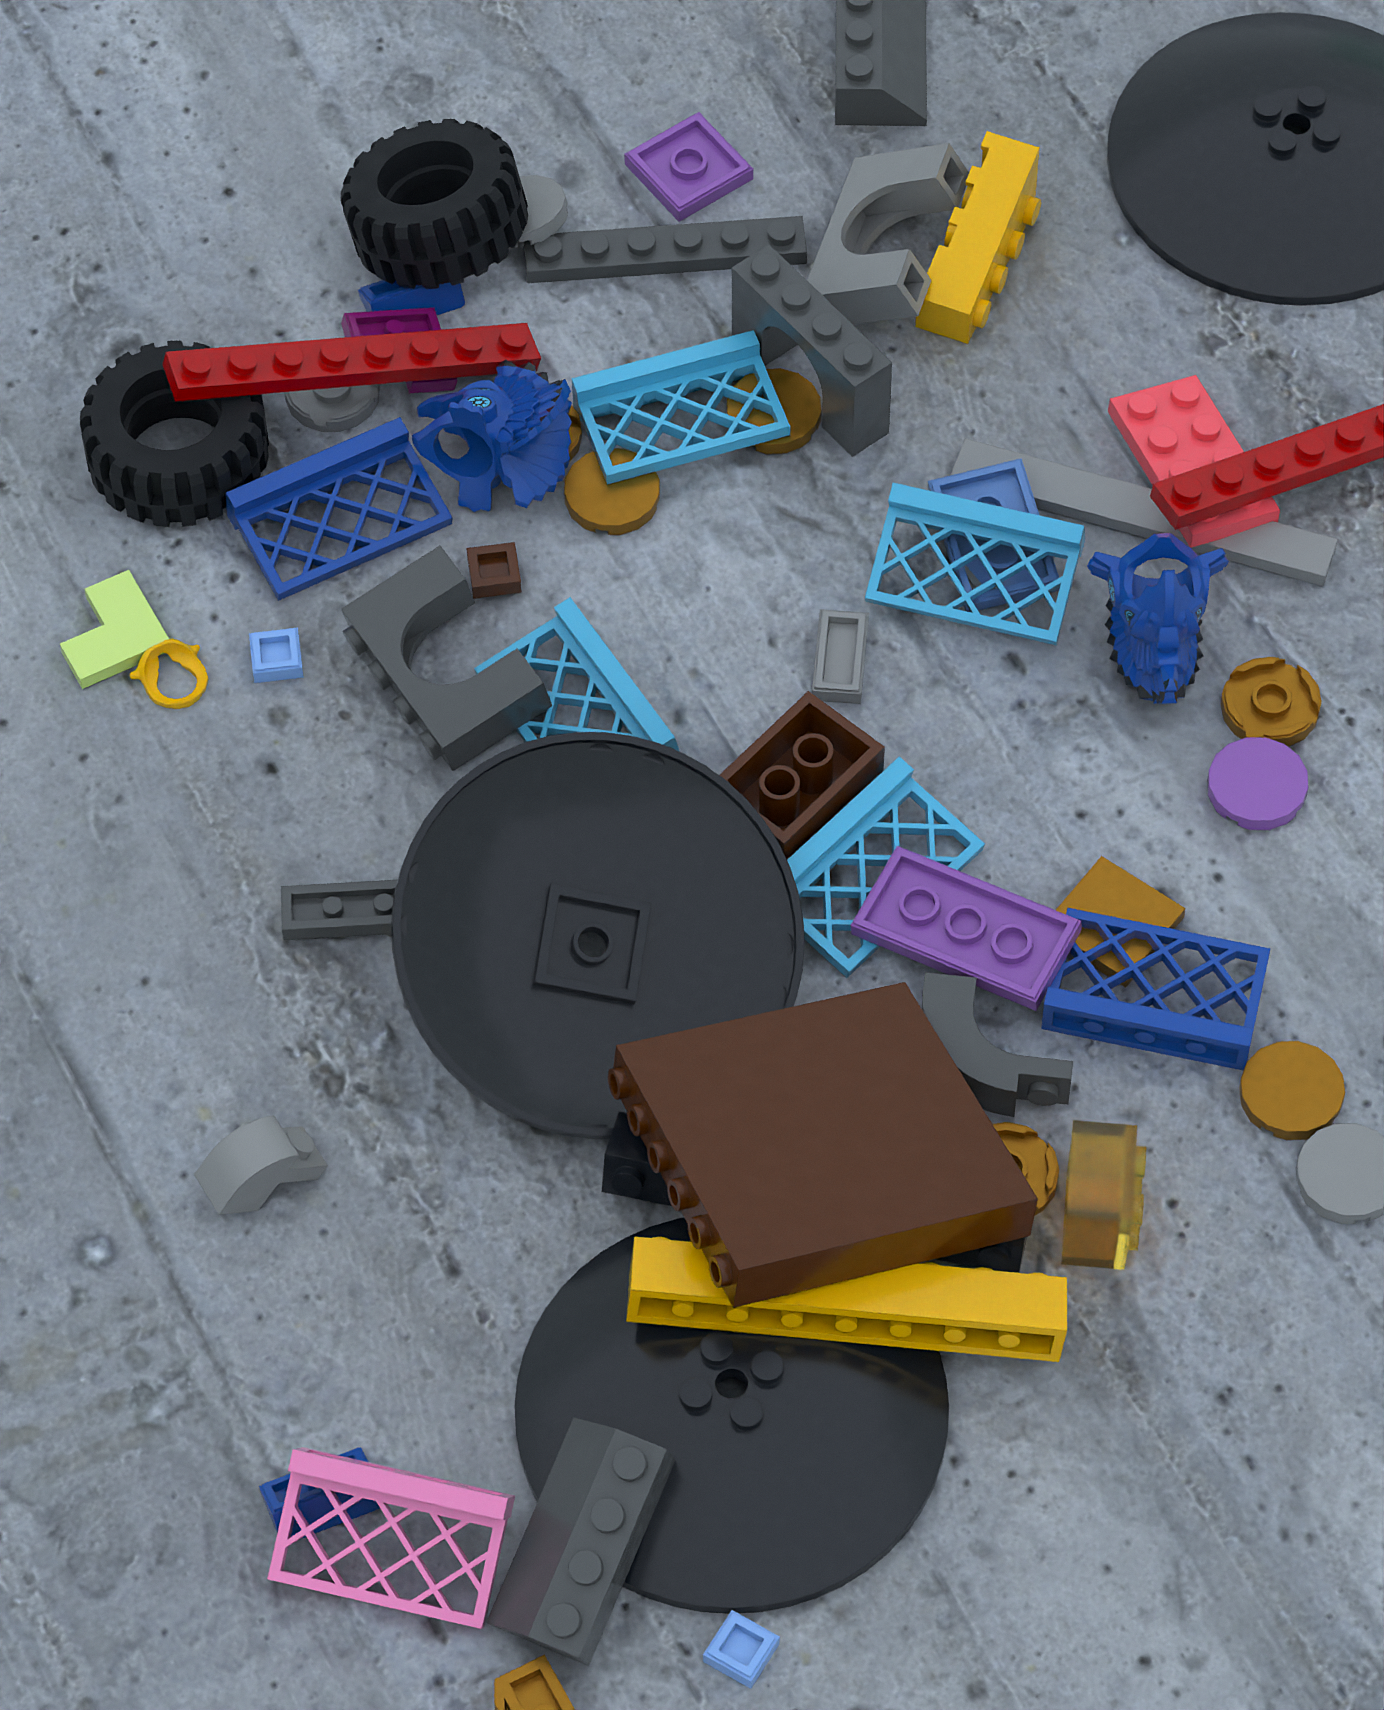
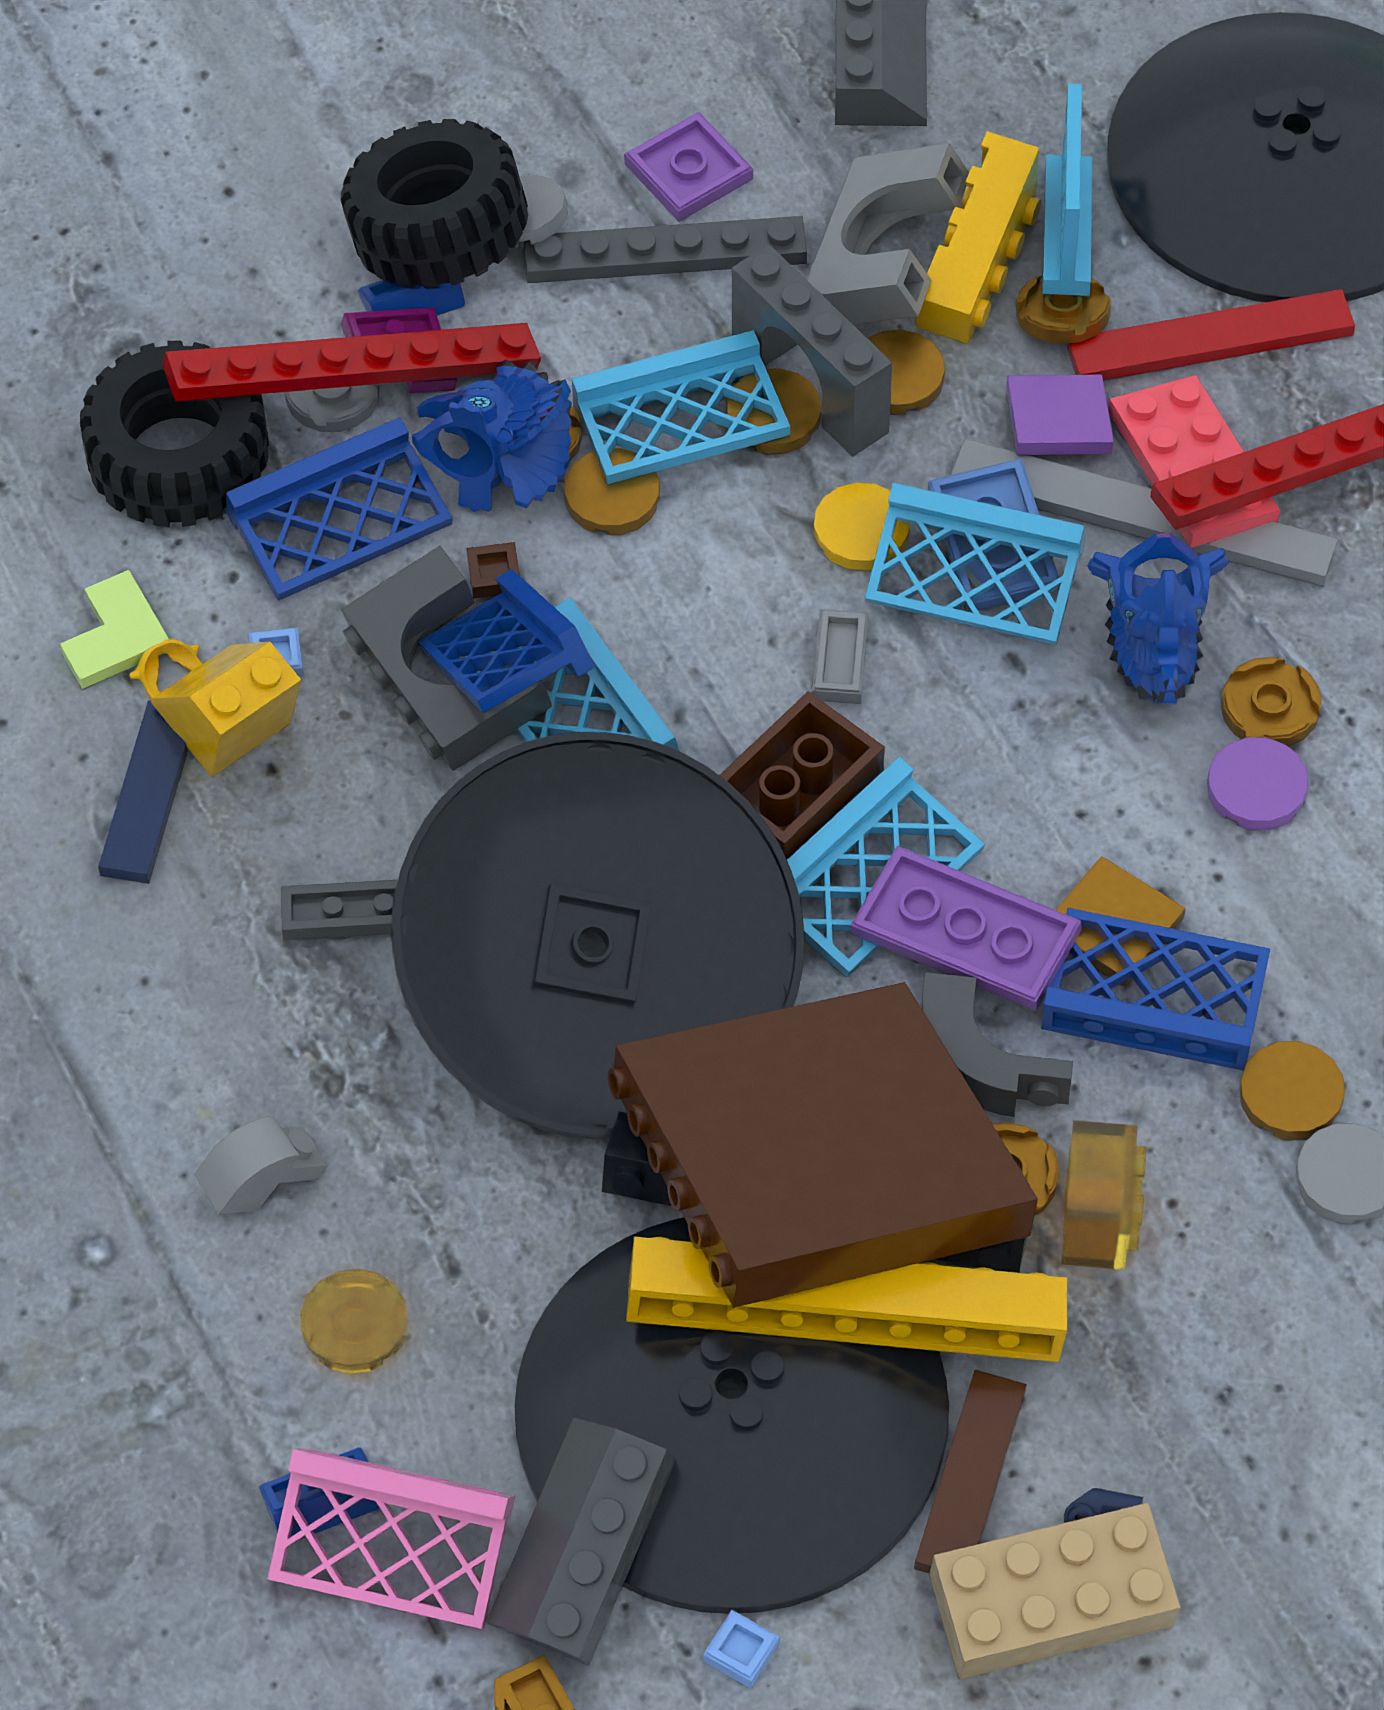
none -> dark blue tile [98,700,189,884]
none -> yellow slope [151,641,301,778]
none -> clear yellow tile [300,1269,408,1374]
none -> blue fence [418,569,595,713]
none -> yellow tile [814,482,910,571]
none -> pearl gold tile [867,329,945,415]
none -> reddish brown tile [914,1370,1027,1573]
none -> tan brick [929,1503,1181,1680]
none -> medium lavender tile [1006,375,1114,455]
none -> pearl gold tile [1016,276,1111,344]
none -> medium azure fence [1042,83,1092,296]
none -> dark blue arm [1064,1488,1144,1523]
none -> red tile [1067,289,1355,381]

